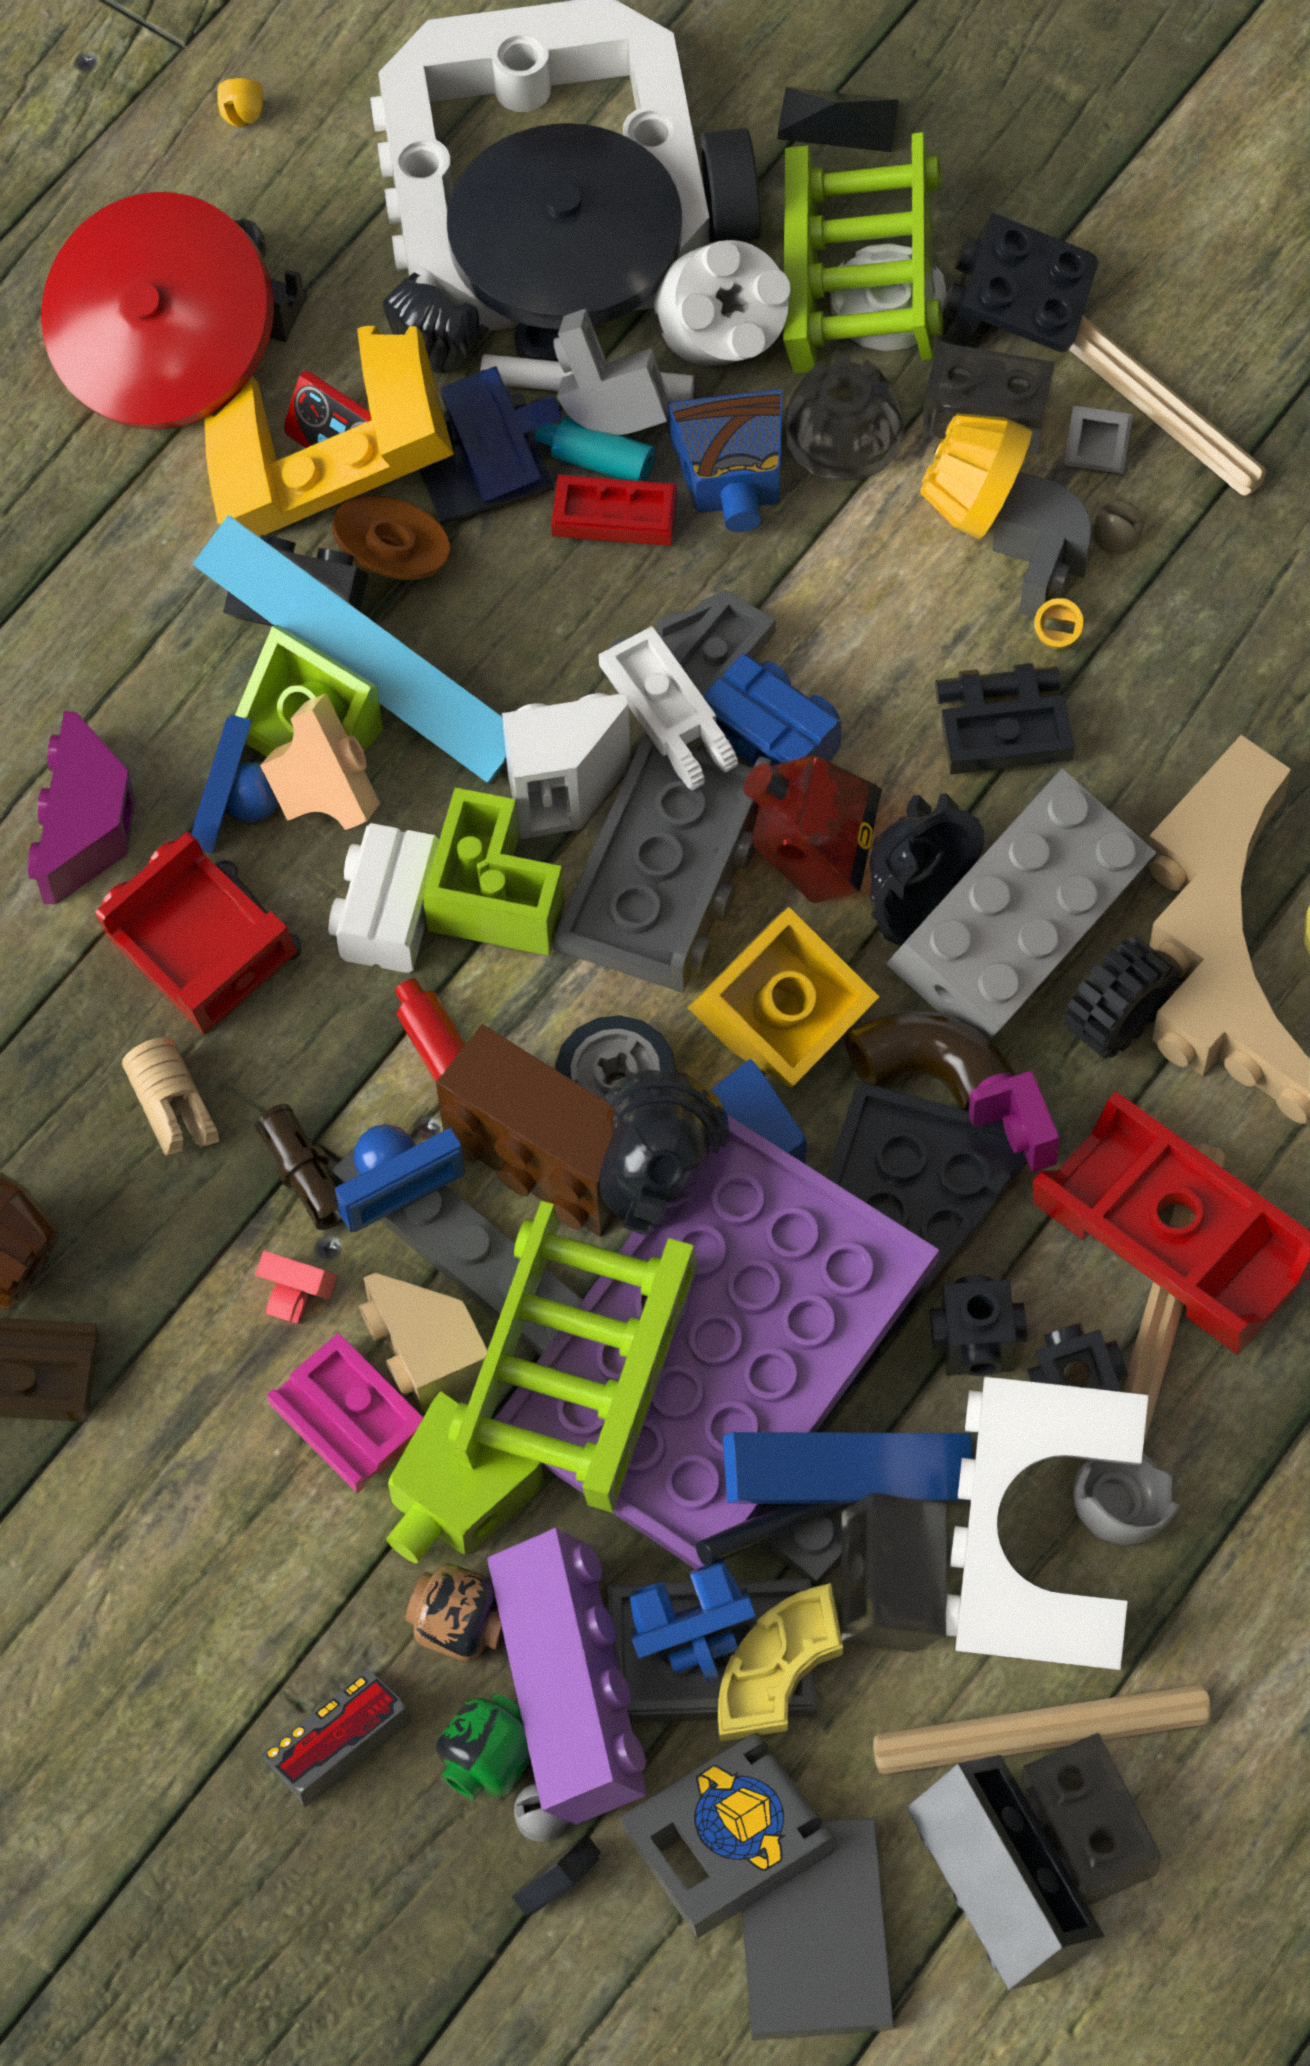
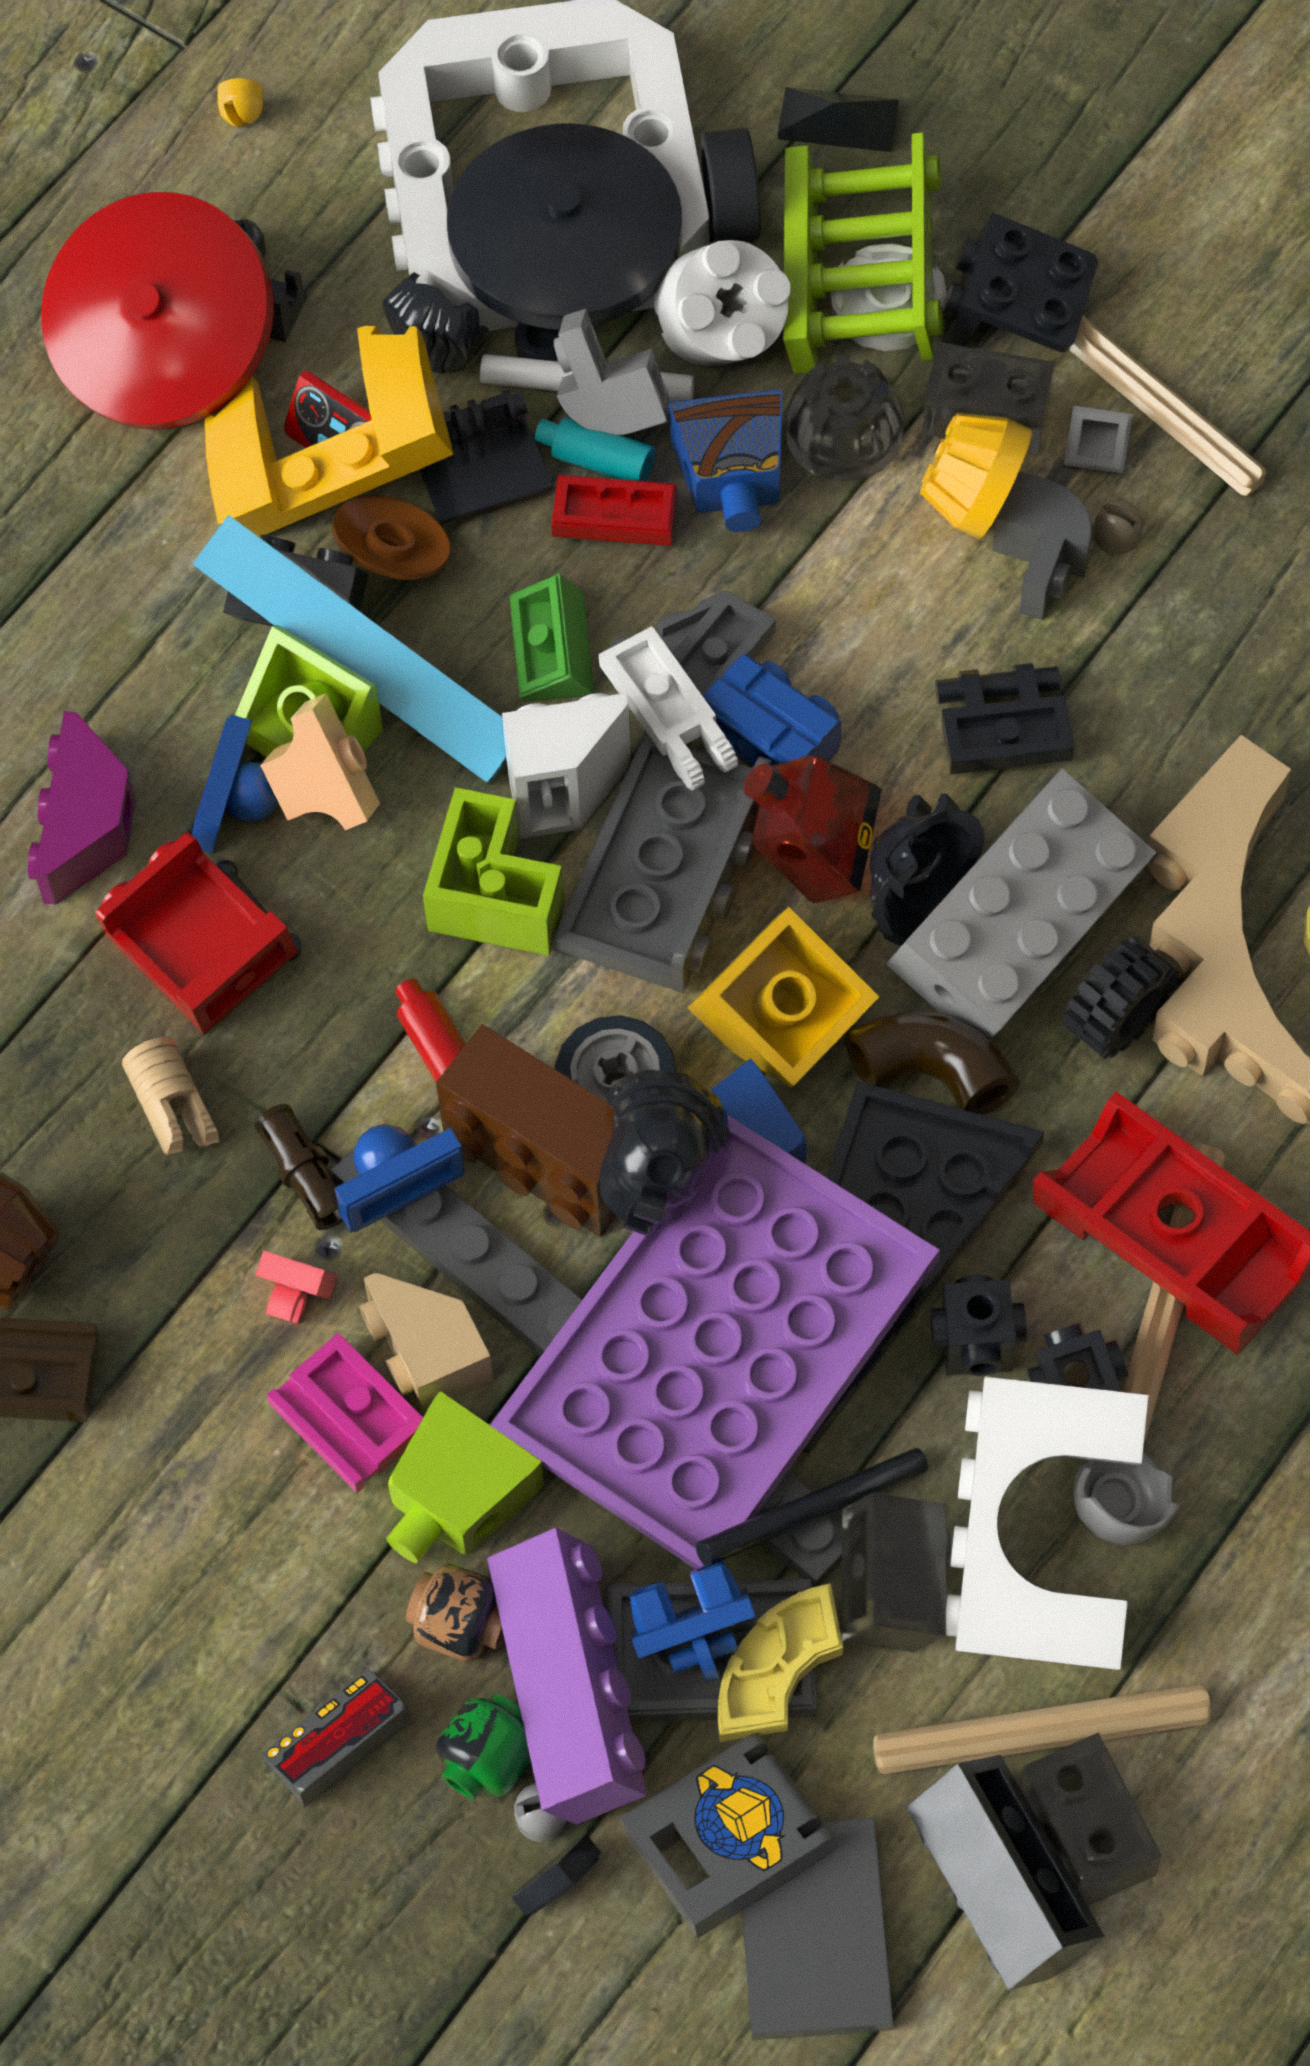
white brick [328,823,439,973] -> none
clear blue plate [438,366,562,501] -> none
lime fence [448,1201,698,1513] -> none
blue tile [723,1432,973,1504] -> none
magenta bracket [969,1070,1060,1173] -> none
yellow hinge [1034,598,1084,649] -> none
none -> bright green slope [509,573,594,702]

